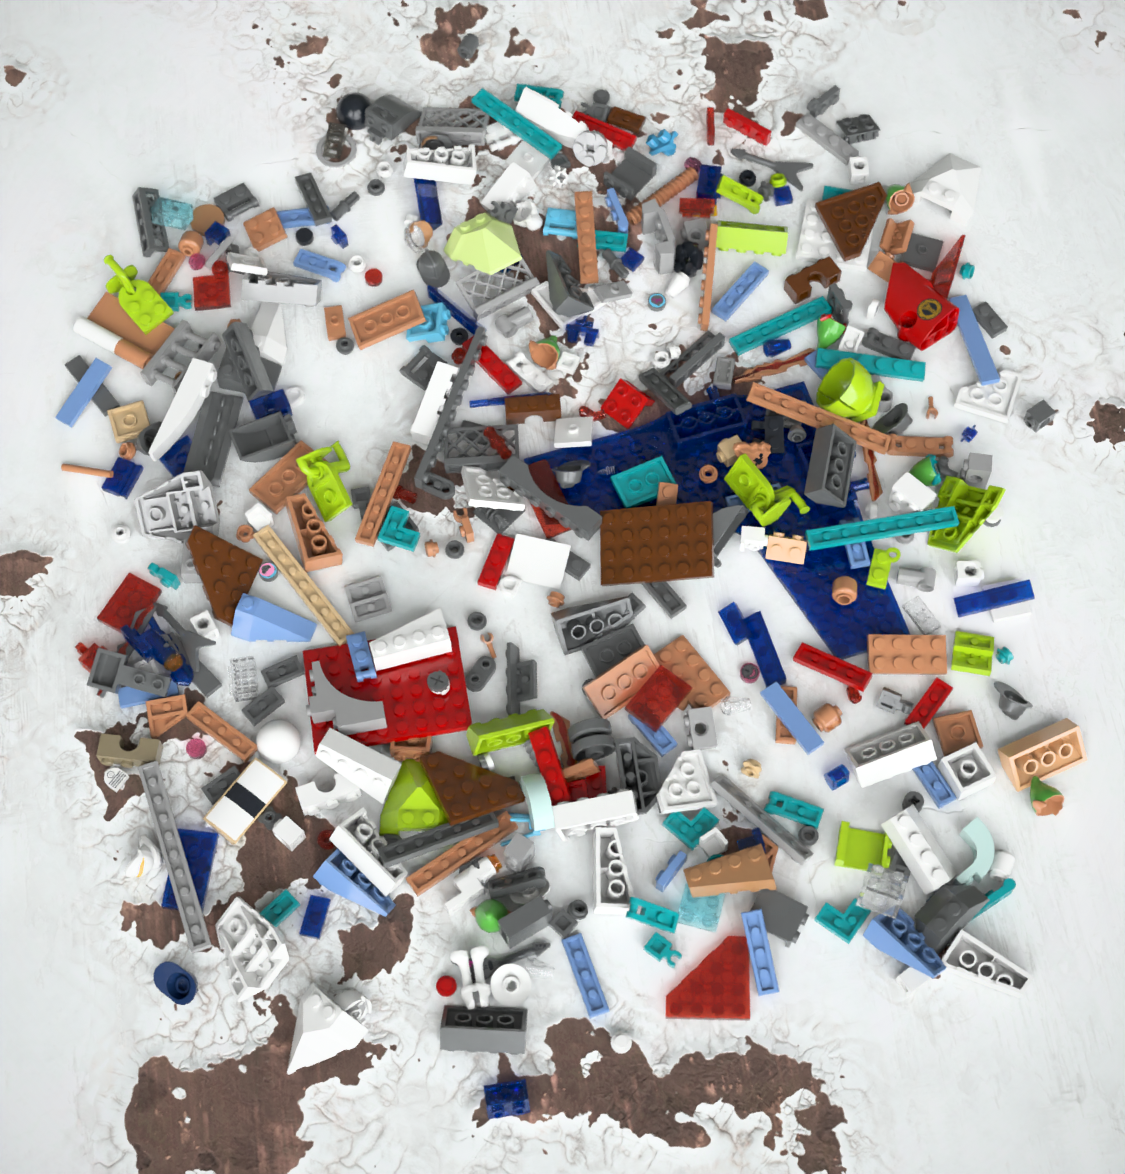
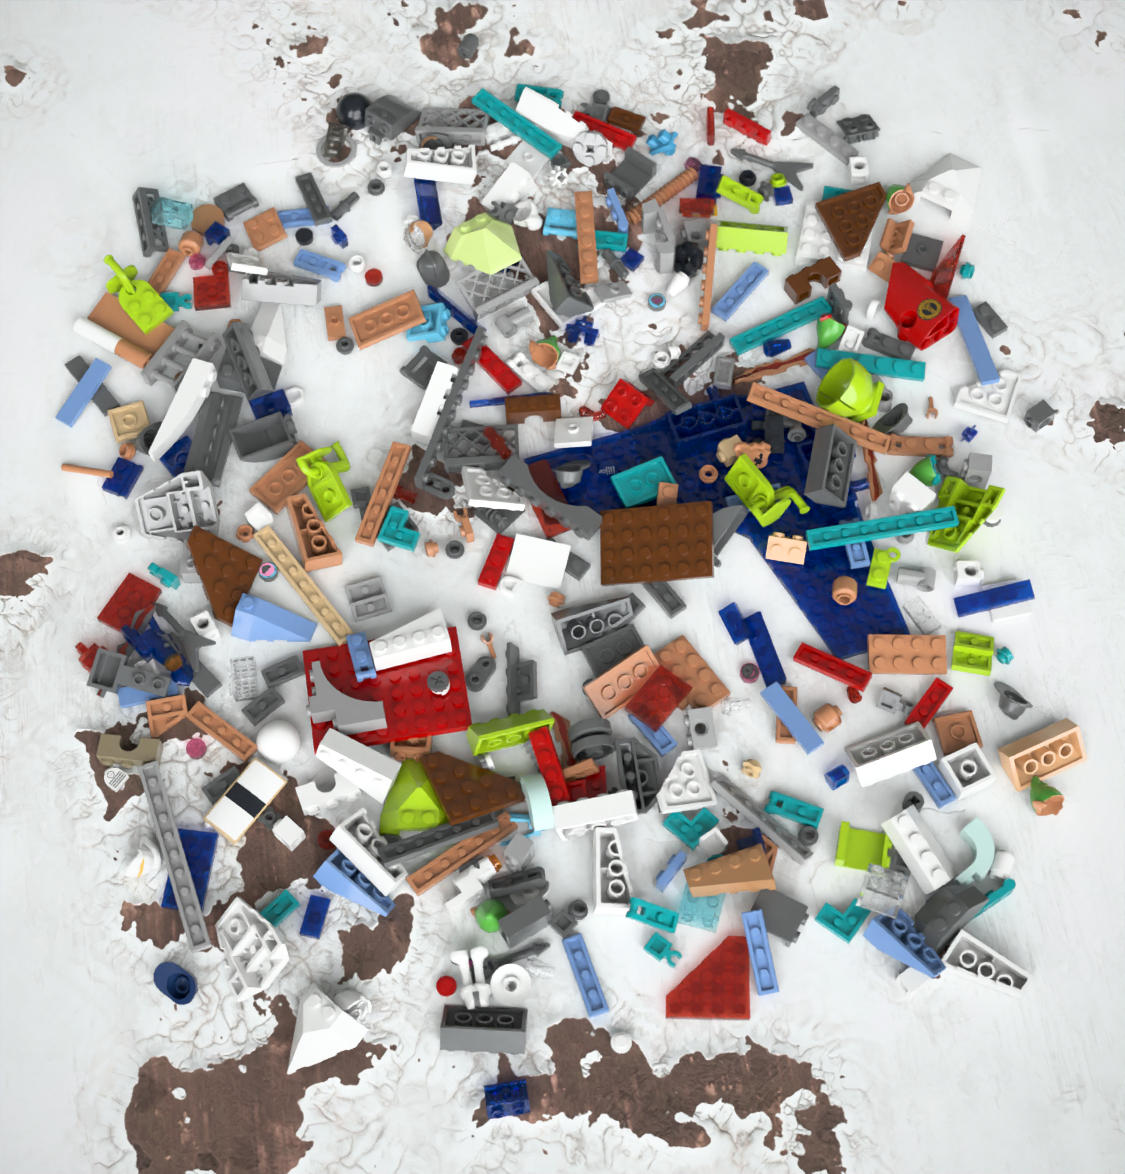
white brick [740,526,768,551] -> none

